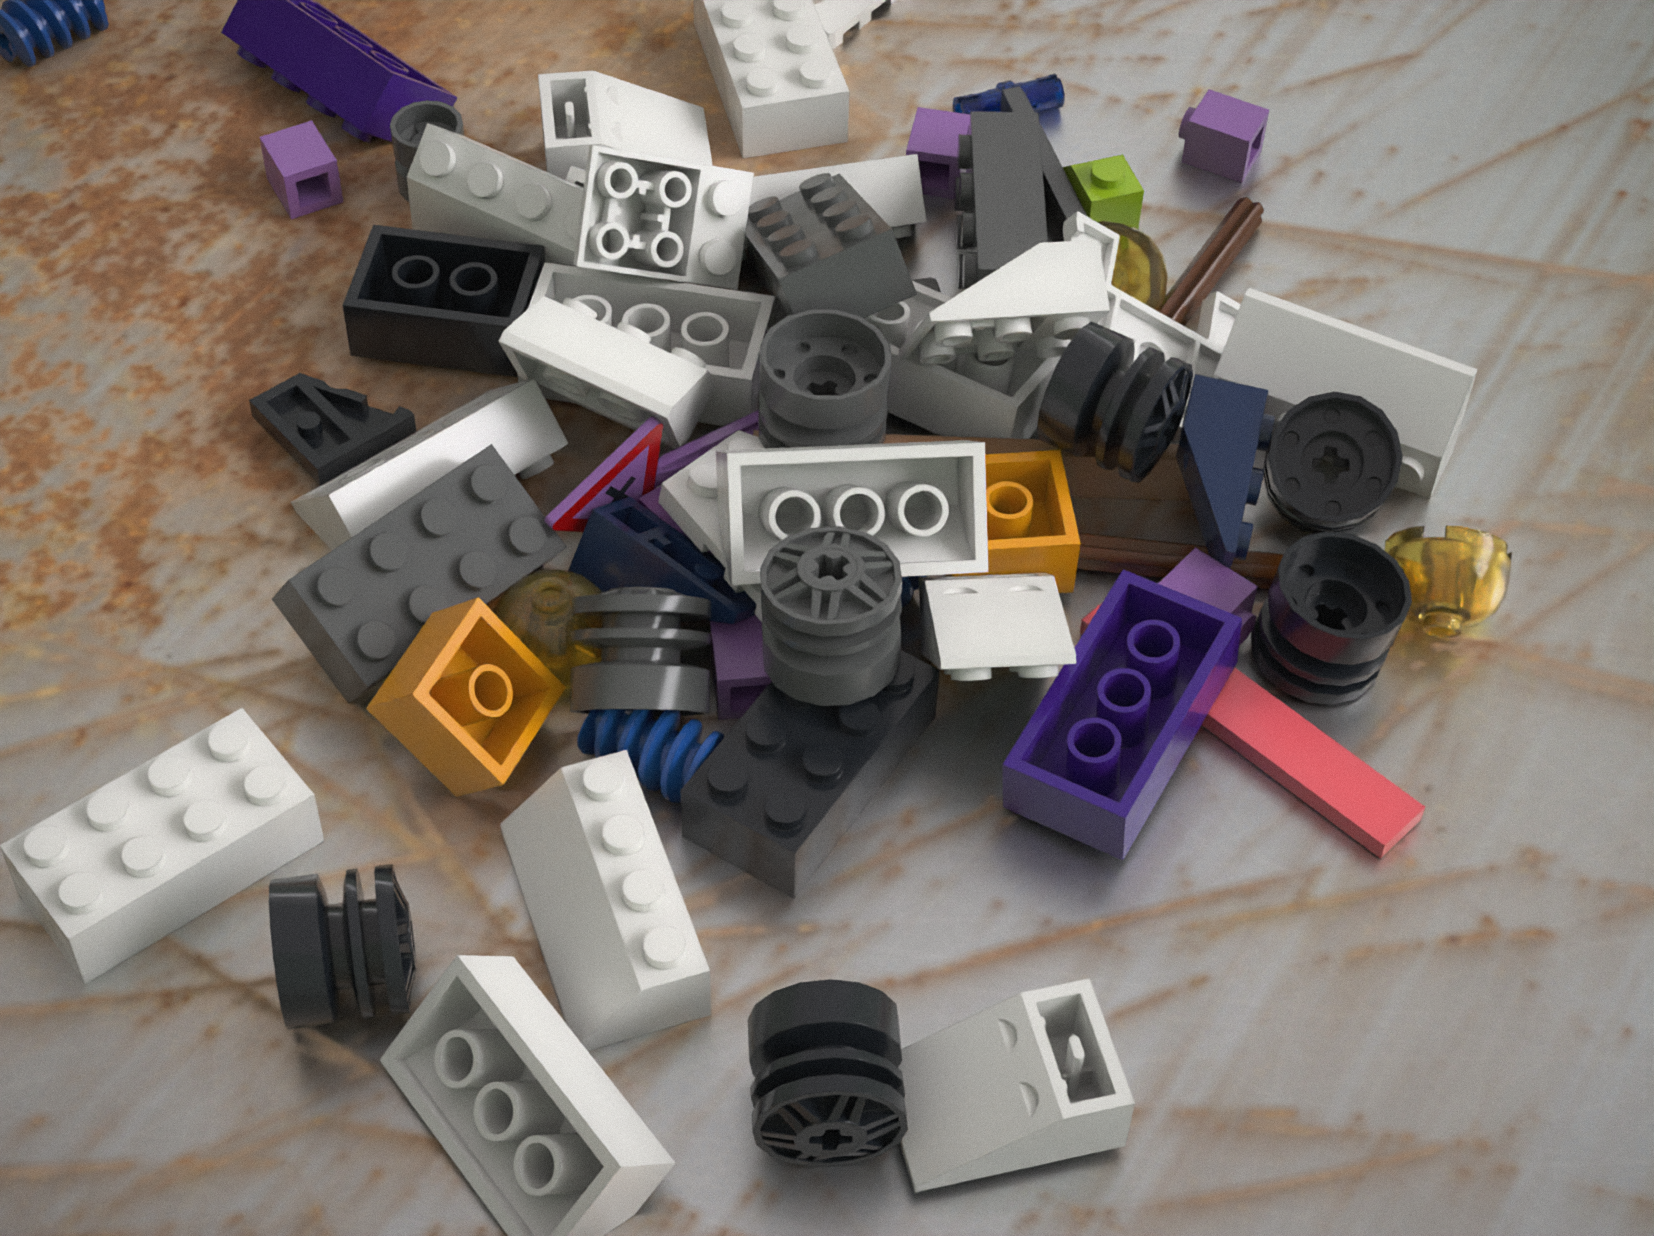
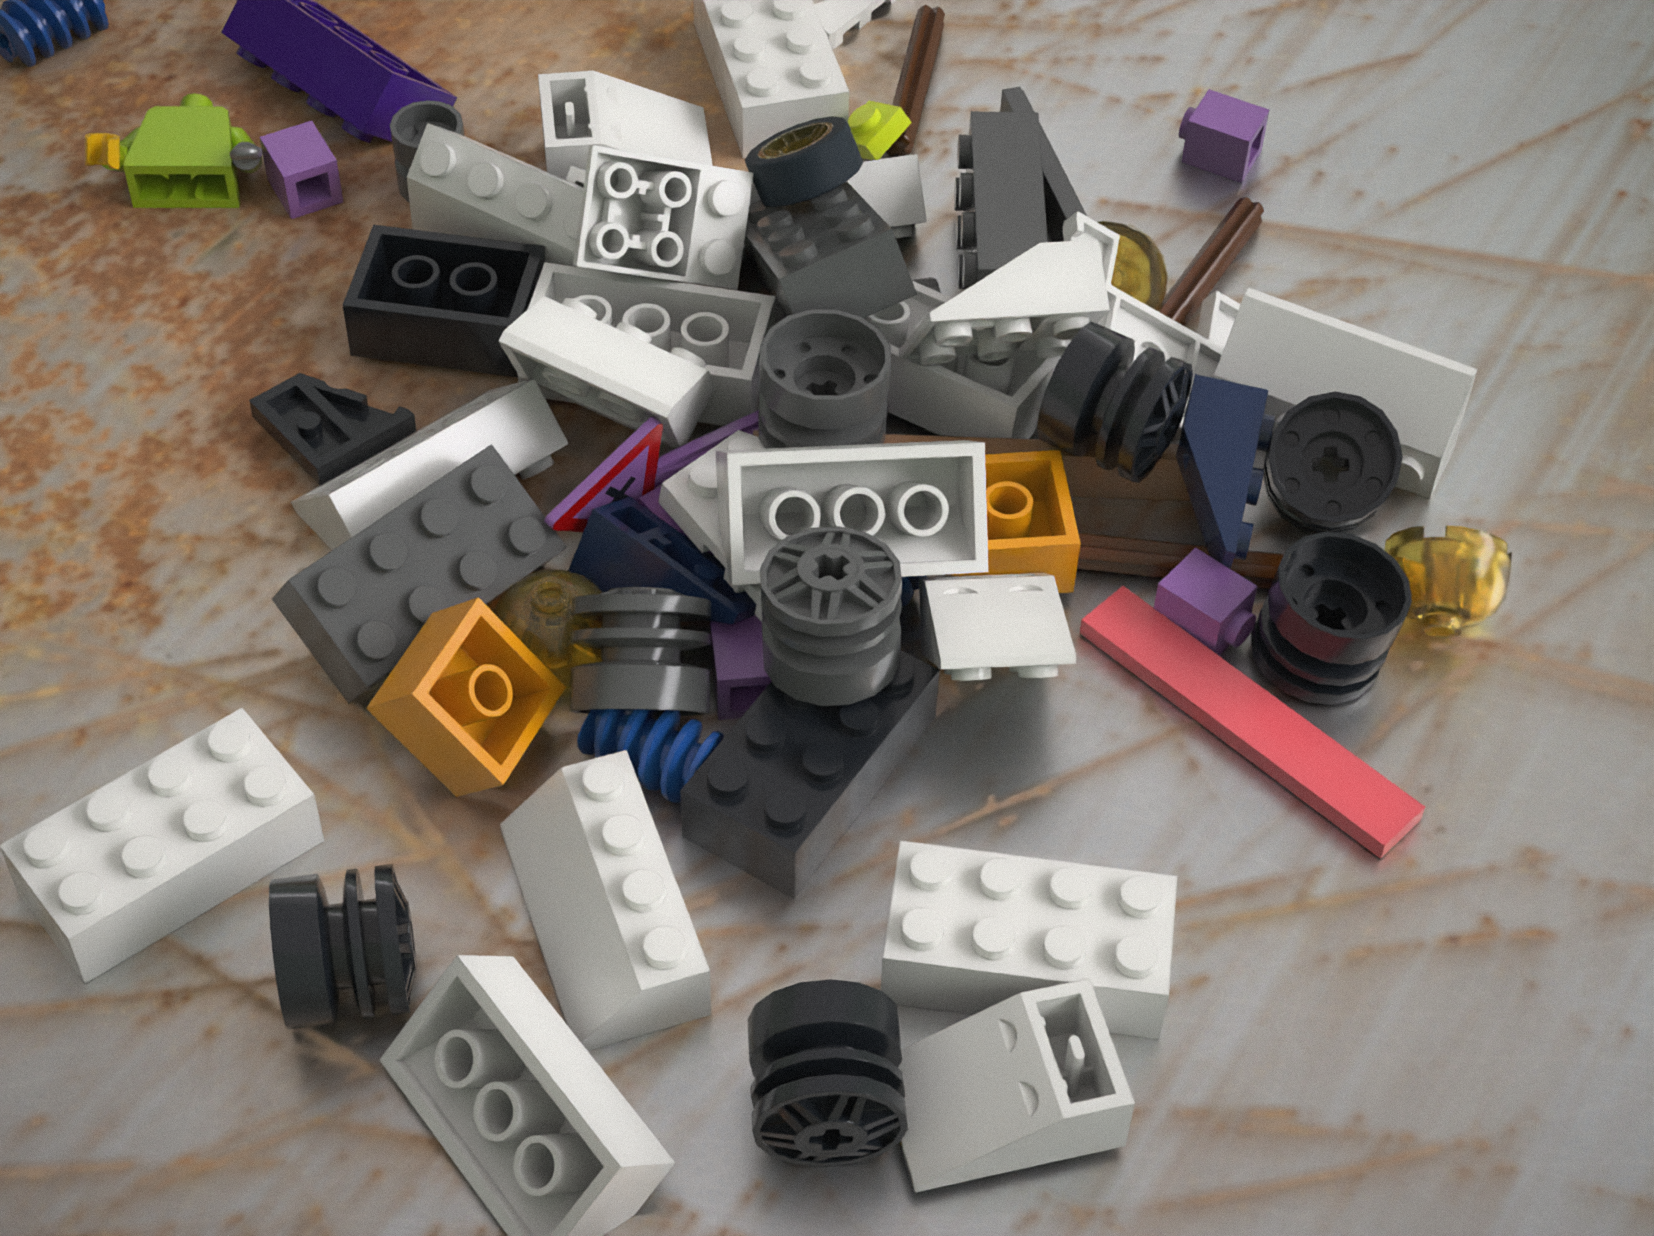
medium lavender brick [906,107,970,199] -> none
clear blue pin [952,74,1065,114] -> none
dark purple brick [1002,569,1242,861] -> none
lime slope [1063,154,1144,245] -> none
none -> lime torso [85,93,263,208]
none -> black wheel [745,116,863,207]
none -> neon yellow plate [848,100,912,160]
none -> white brick [880,841,1177,1039]
none -> reddish brown axle [886,5,945,156]

